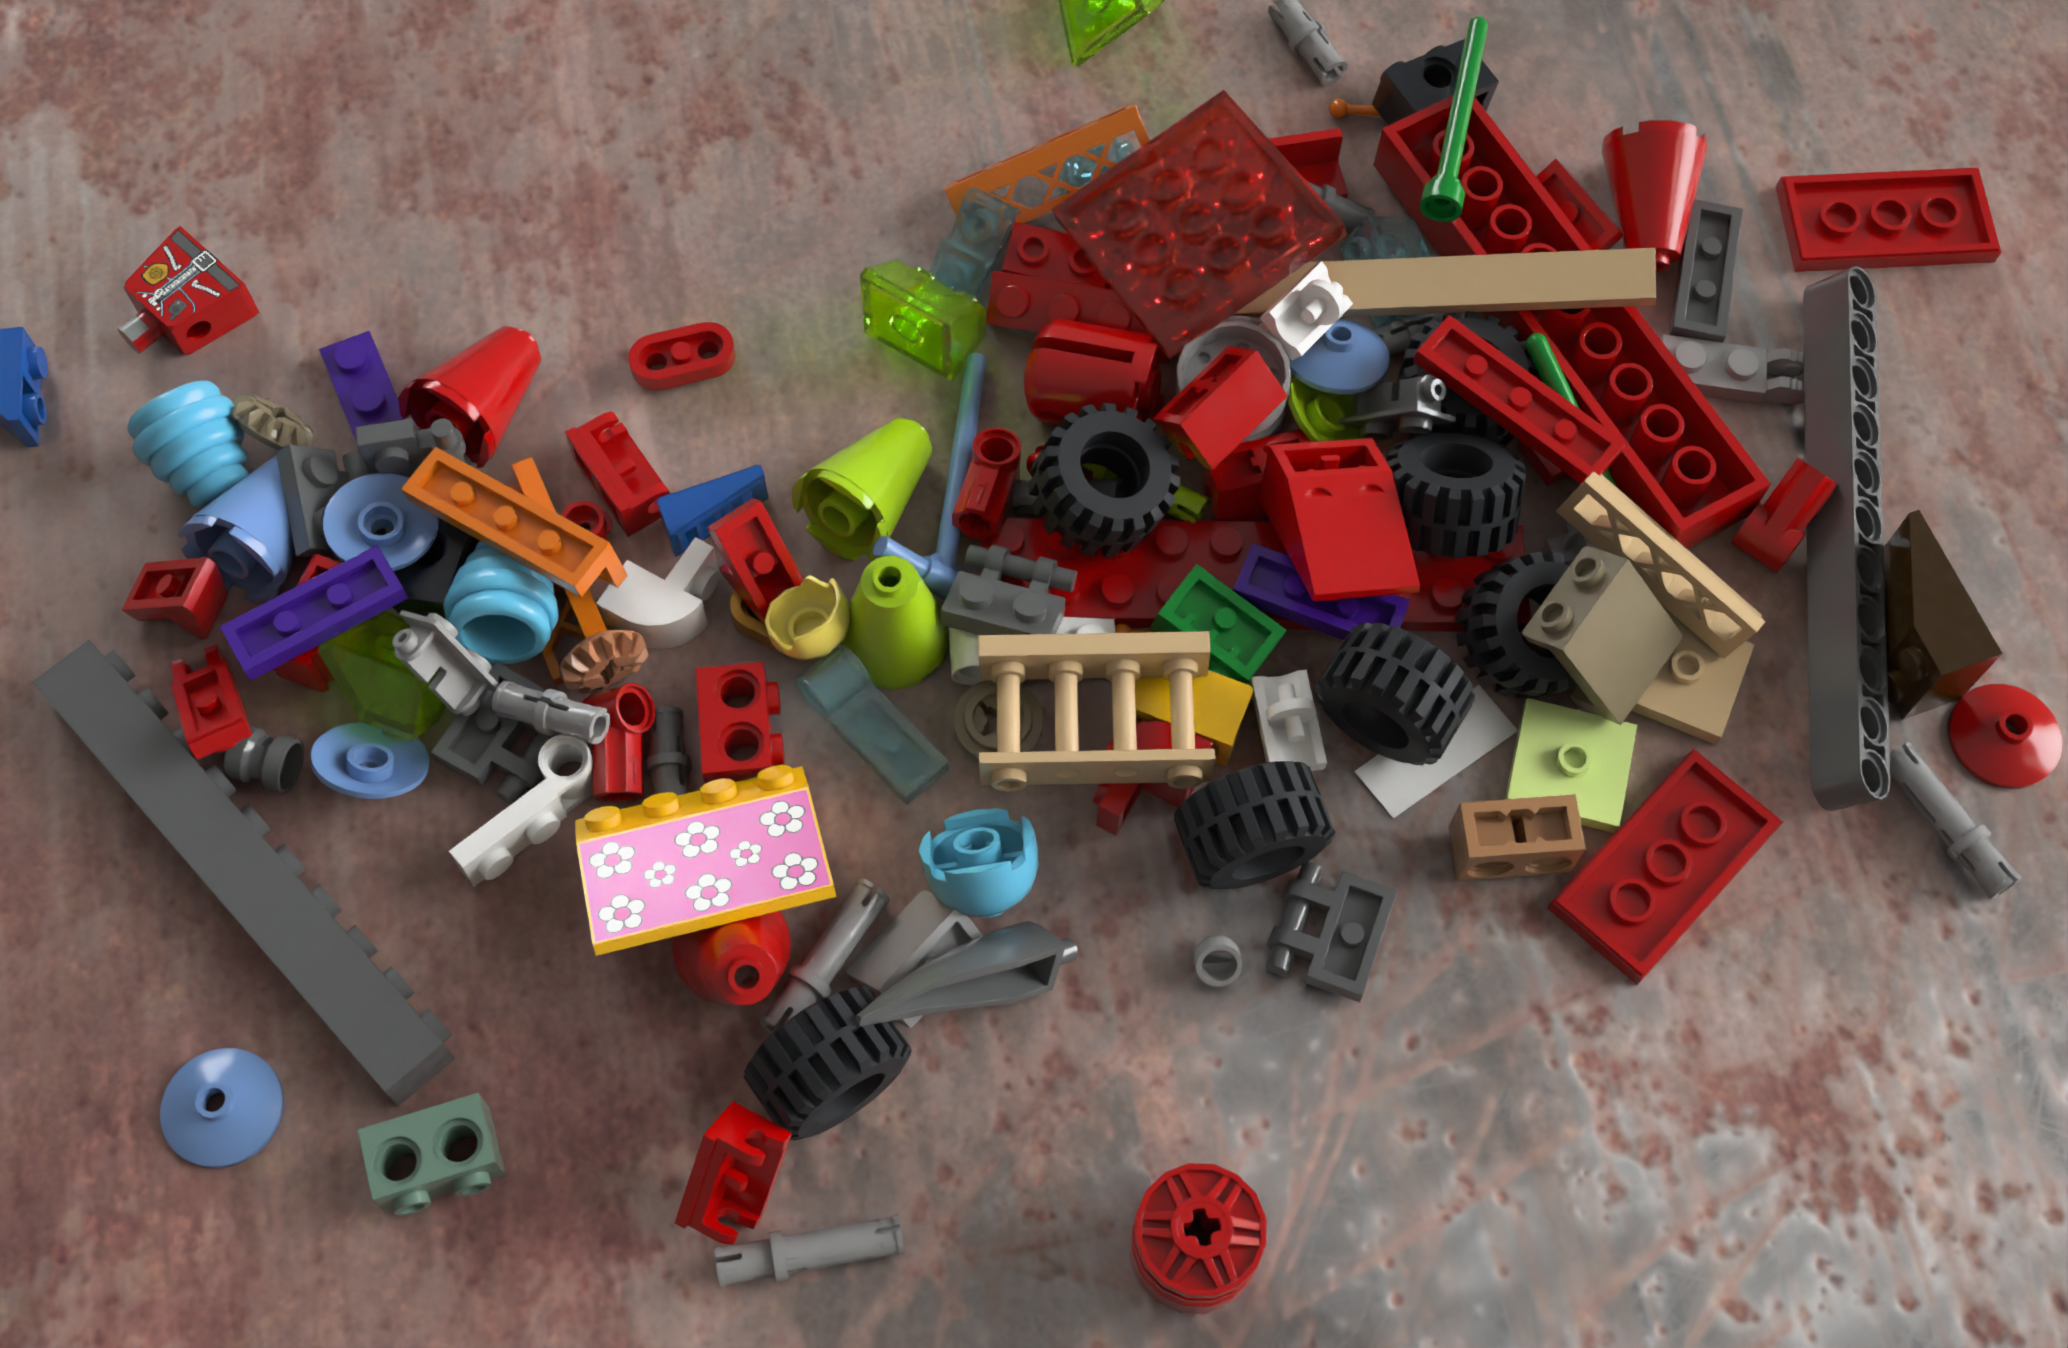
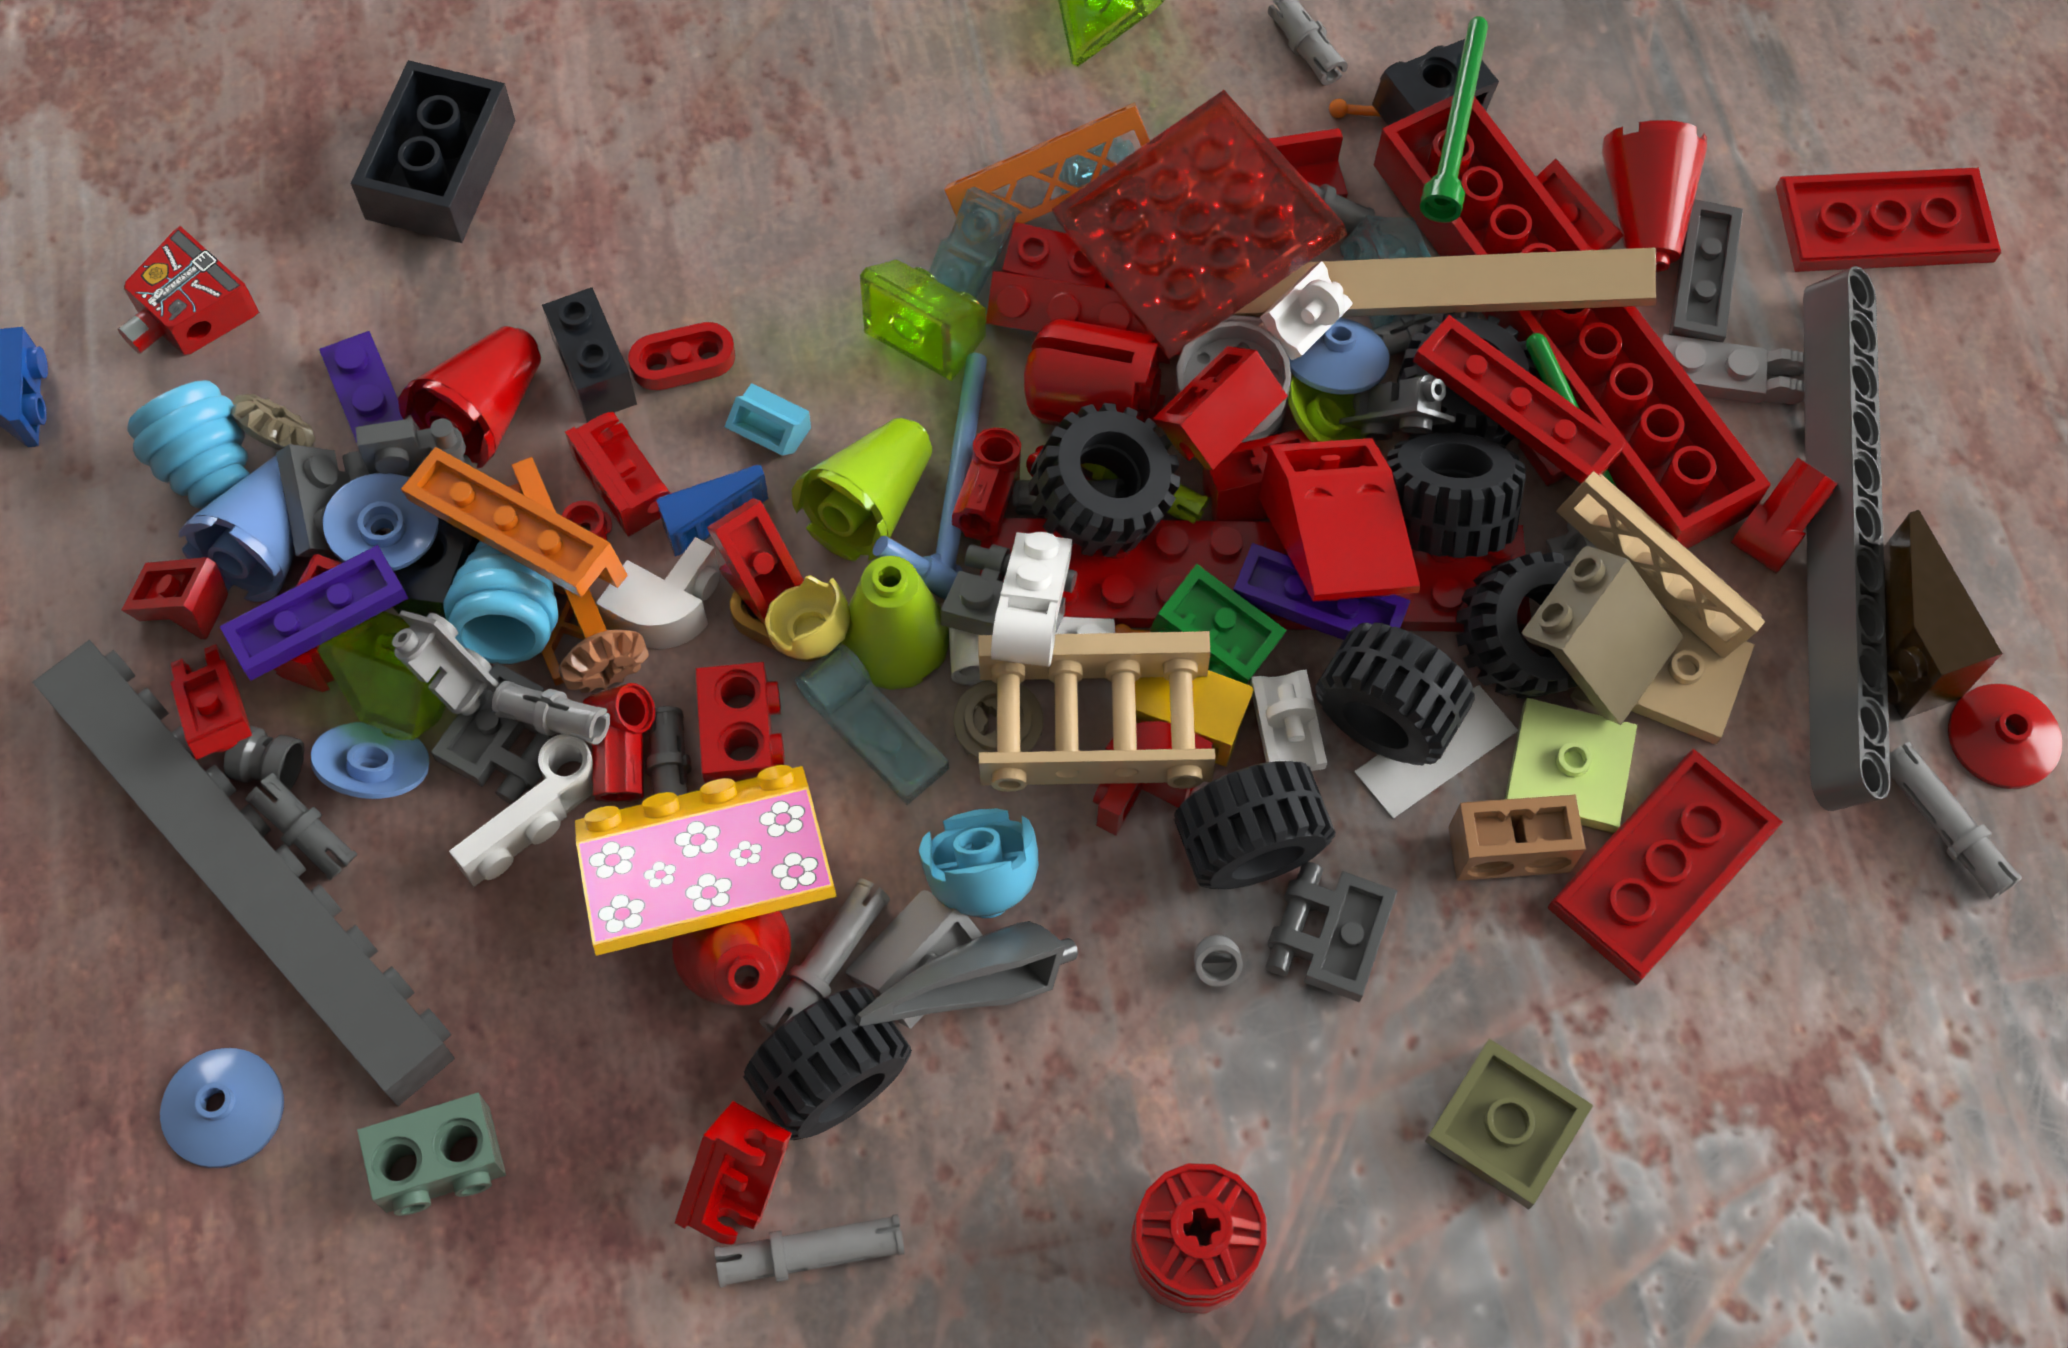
none -> dark grey pin [245,773,357,881]
none -> black brick [350,60,516,243]
none -> black brick [542,287,637,422]
none -> medium azure piece [724,383,811,456]
none -> white plate [991,532,1072,667]
none -> olive plate [1425,1038,1593,1210]

